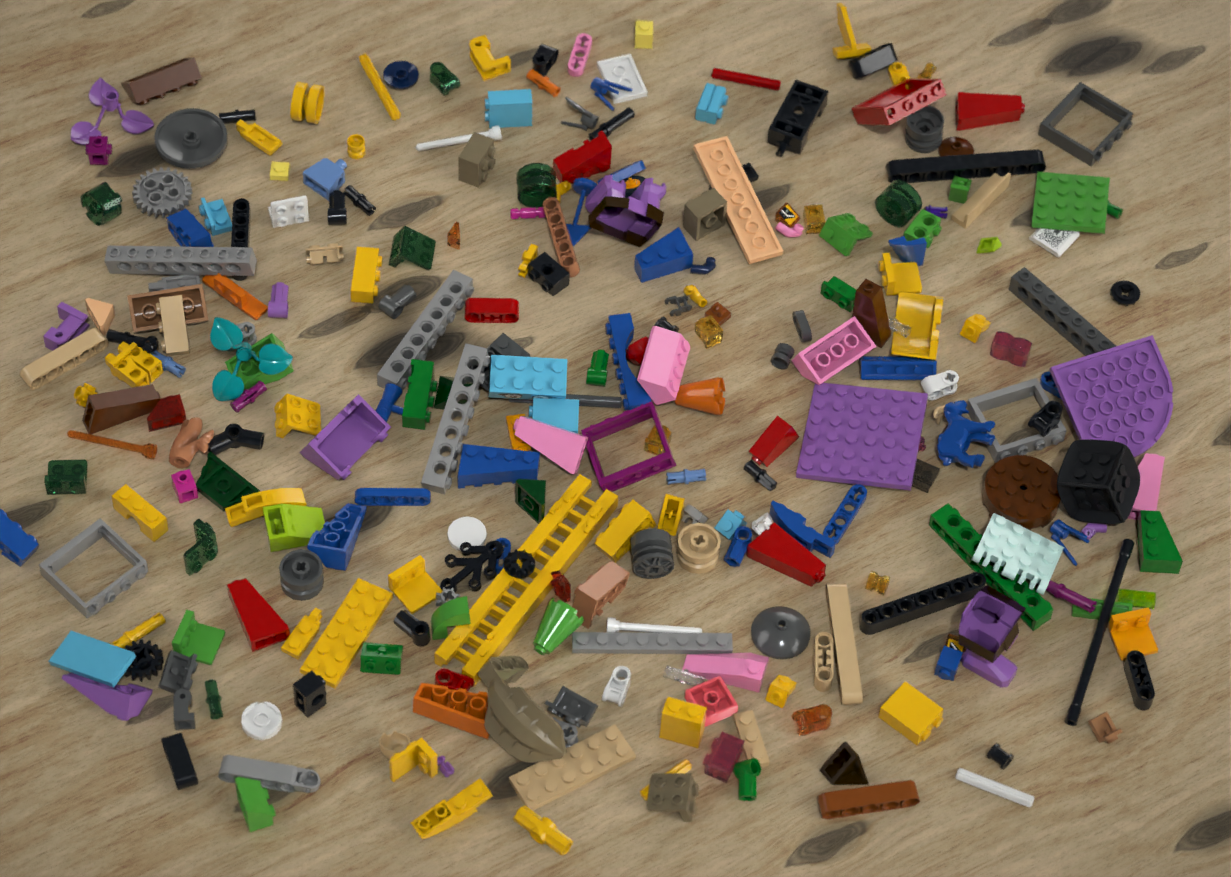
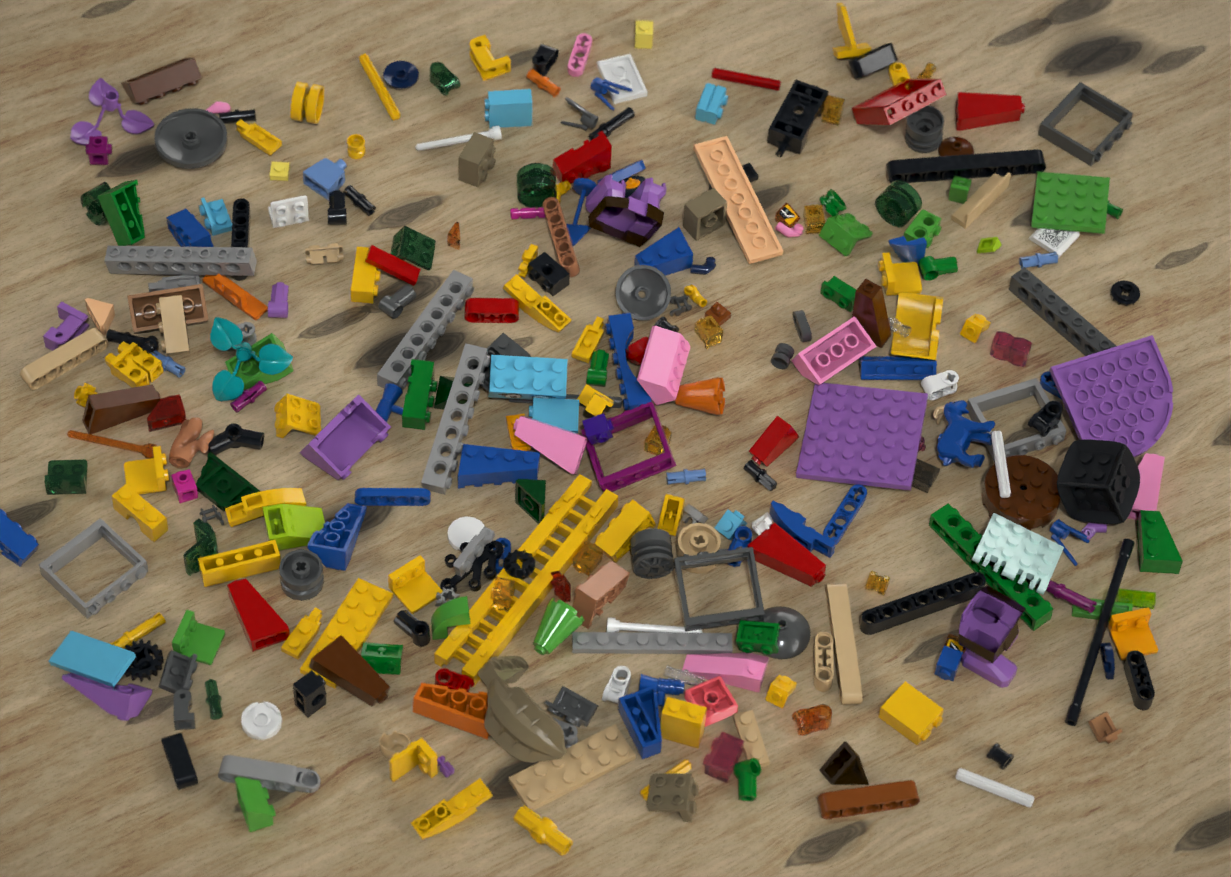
light grey gear [132,167,192,218] -> none
dark purple pin [924,205,948,219] -> none
none -> green wedge [98,180,145,246]
none -> yellow bracket [124,446,169,494]
none -> yellow brick [198,540,281,587]
none -> dark grey piece [199,505,224,531]
none -> bright pink arm [206,101,231,114]
none -> reddish brown slope [309,635,390,706]
none -> red tile [365,245,421,286]
none -> light grey hinge [453,526,495,577]
none -> clear yellow brick [490,577,515,611]
none -> yellow slope [503,274,572,332]
none -> yellow hinge [571,316,604,364]
none -> clear yellow brick [573,540,603,576]
none -> yellow piece [577,384,614,416]
none -> dark purple brick [582,413,614,445]
none -> dark grey dish [615,265,671,321]
none -> blue wedge [618,685,662,760]
none -> blue piece [639,674,685,707]
none -> dark grey window [674,546,765,632]
none -> green bracket [736,620,780,655]
none -> green wheel [819,189,847,216]
none -> clear yellow brick [822,95,845,126]
none -> green piece [919,256,958,281]
none -> white axle [991,431,1011,498]
none -> medium blue pin [1019,252,1058,269]
none -> dark blue tile [1100,642,1115,680]

